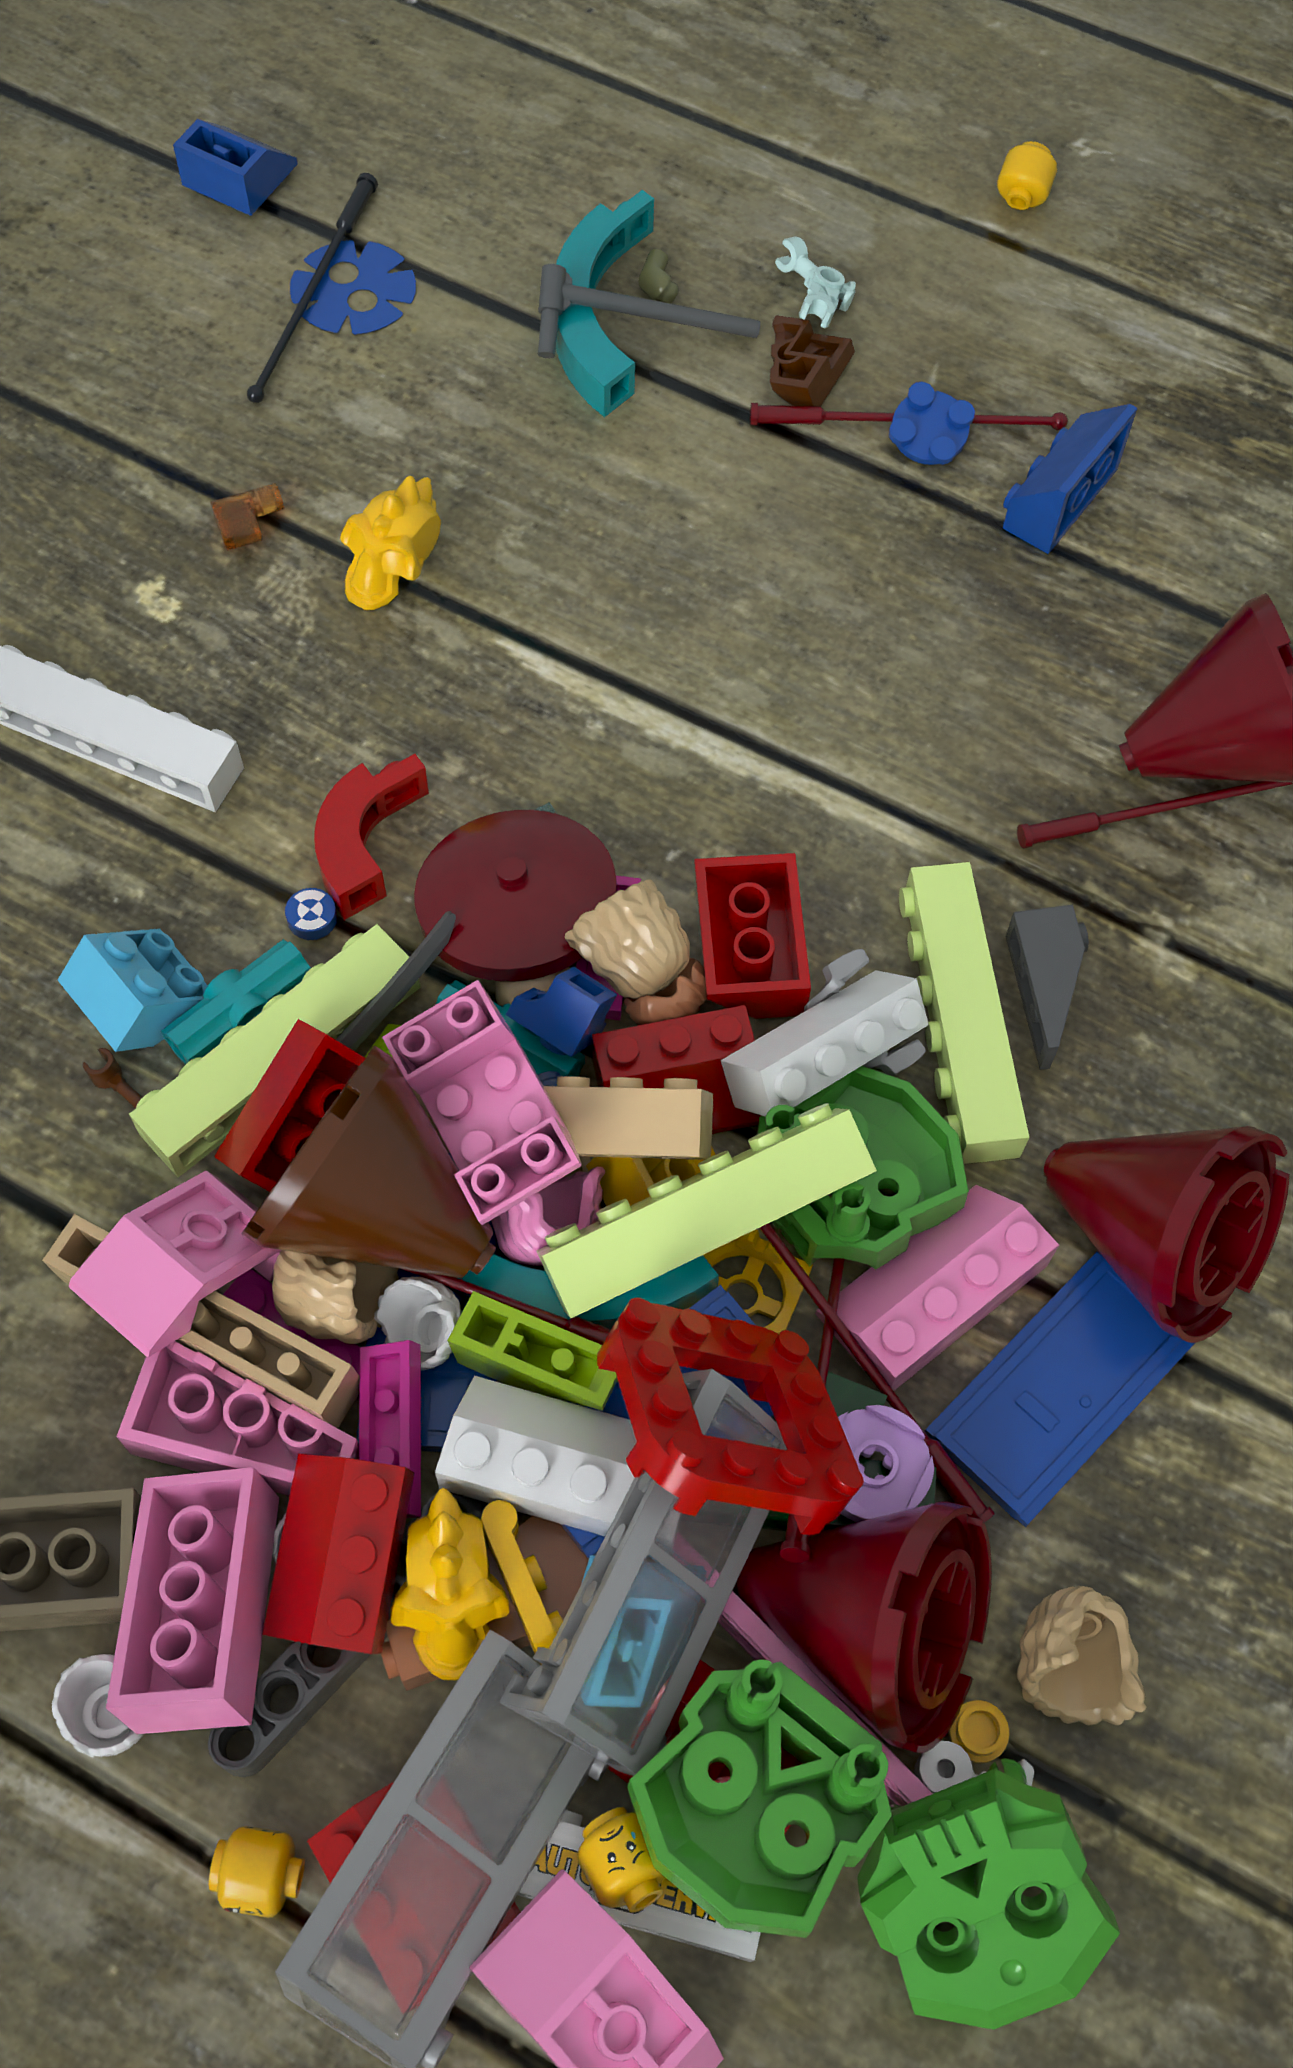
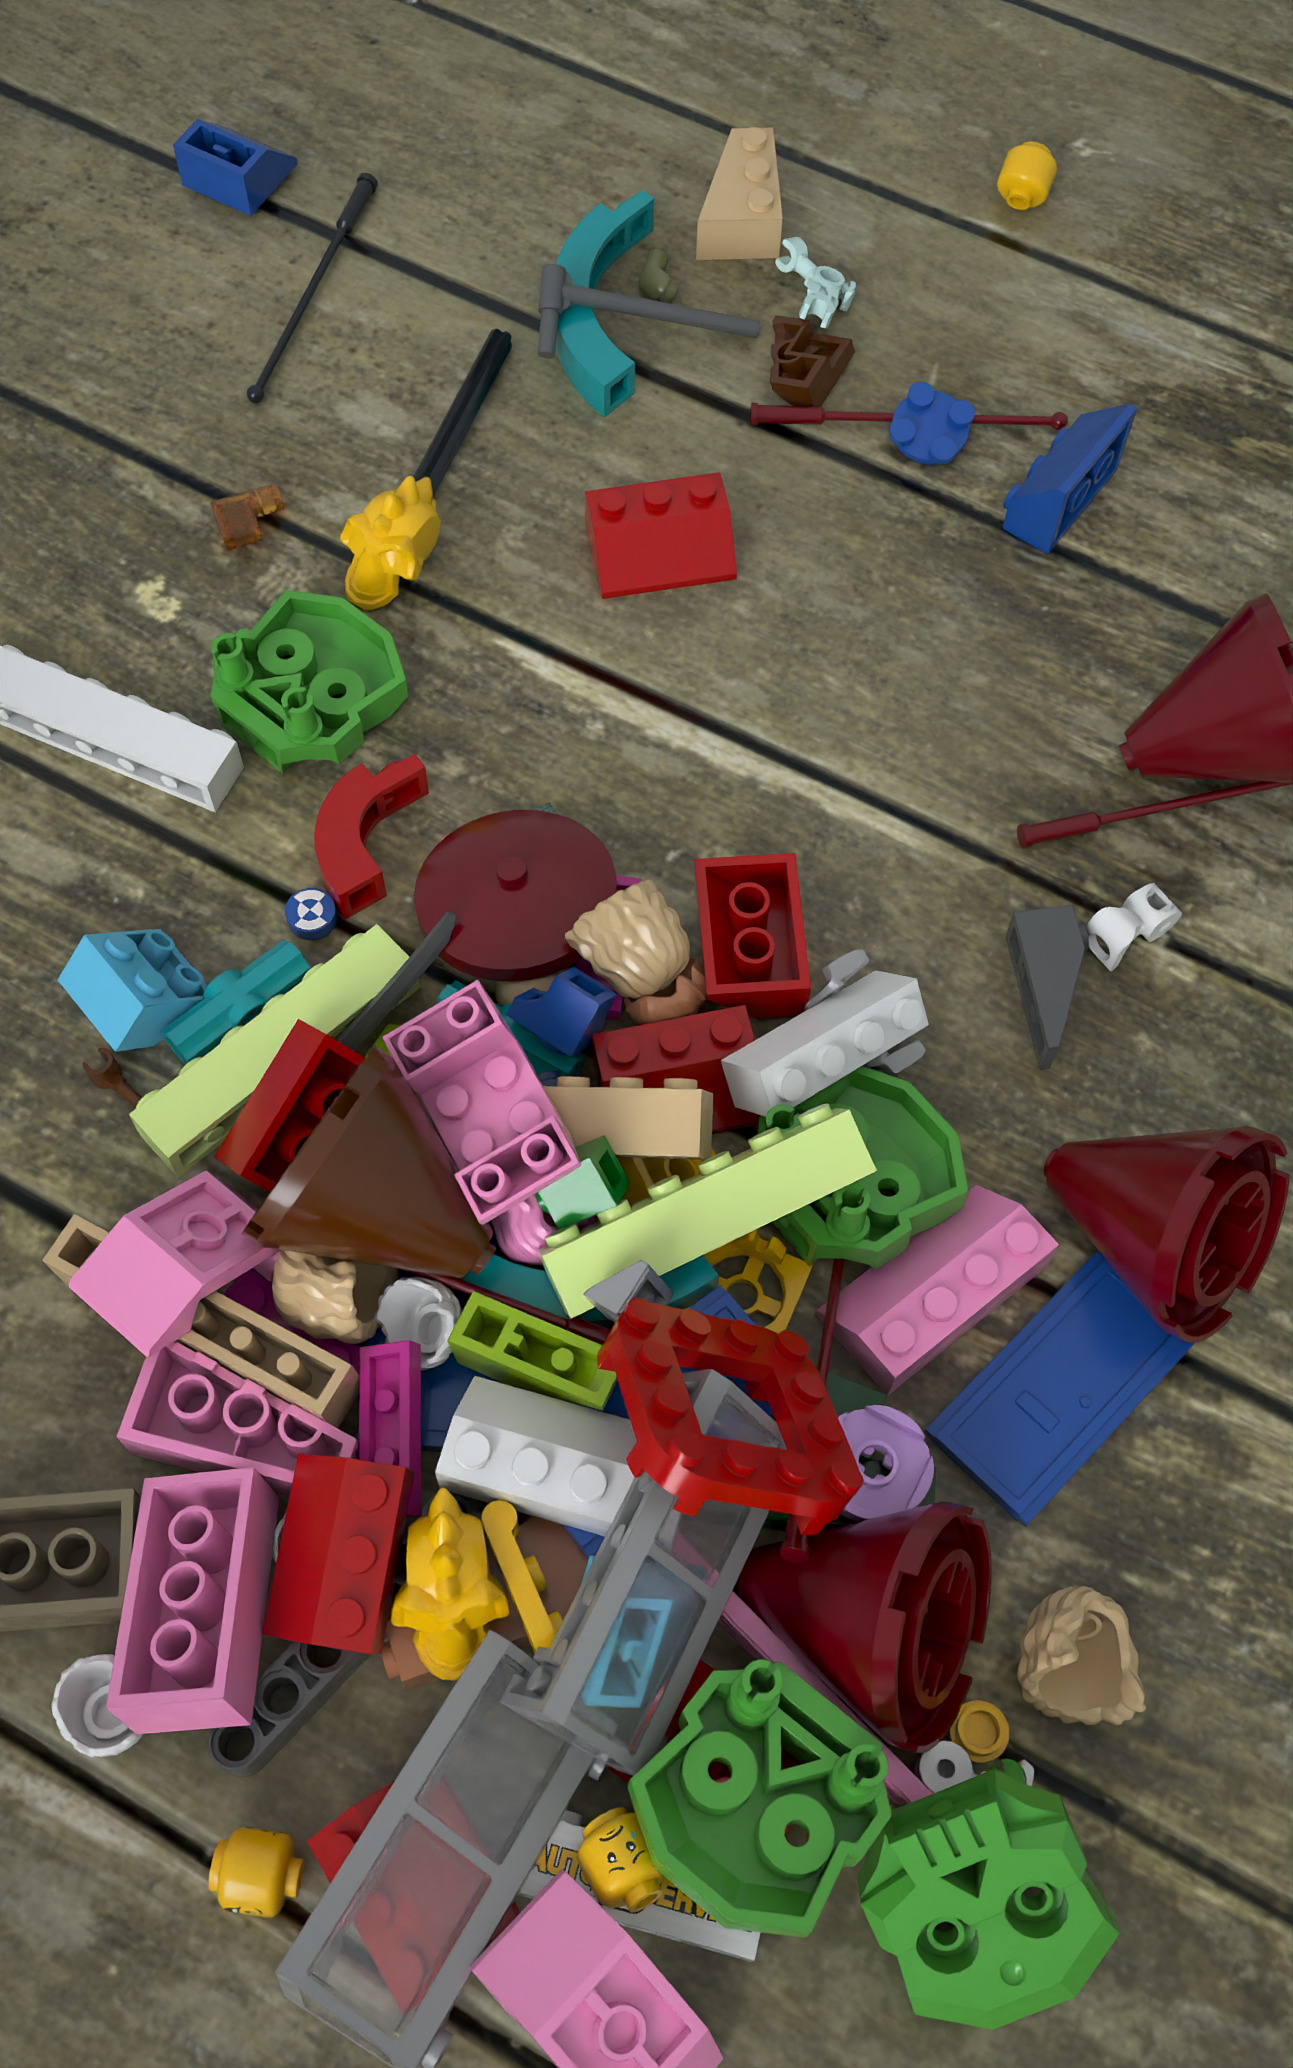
blue piece [290,240,416,334] -> none
dark red piece [760,1223,995,1523] -> none
yellowish green brick [899,862,1030,1164] -> none
none -> bright green brick [210,590,409,774]
none -> black axle [413,328,512,497]
none -> brick [535,1135,630,1229]
none -> light grey slope [583,1260,673,1324]
none -> red slope [585,472,737,599]
none -> tan wedge [696,127,783,260]
none -> white leg [1086,883,1182,971]

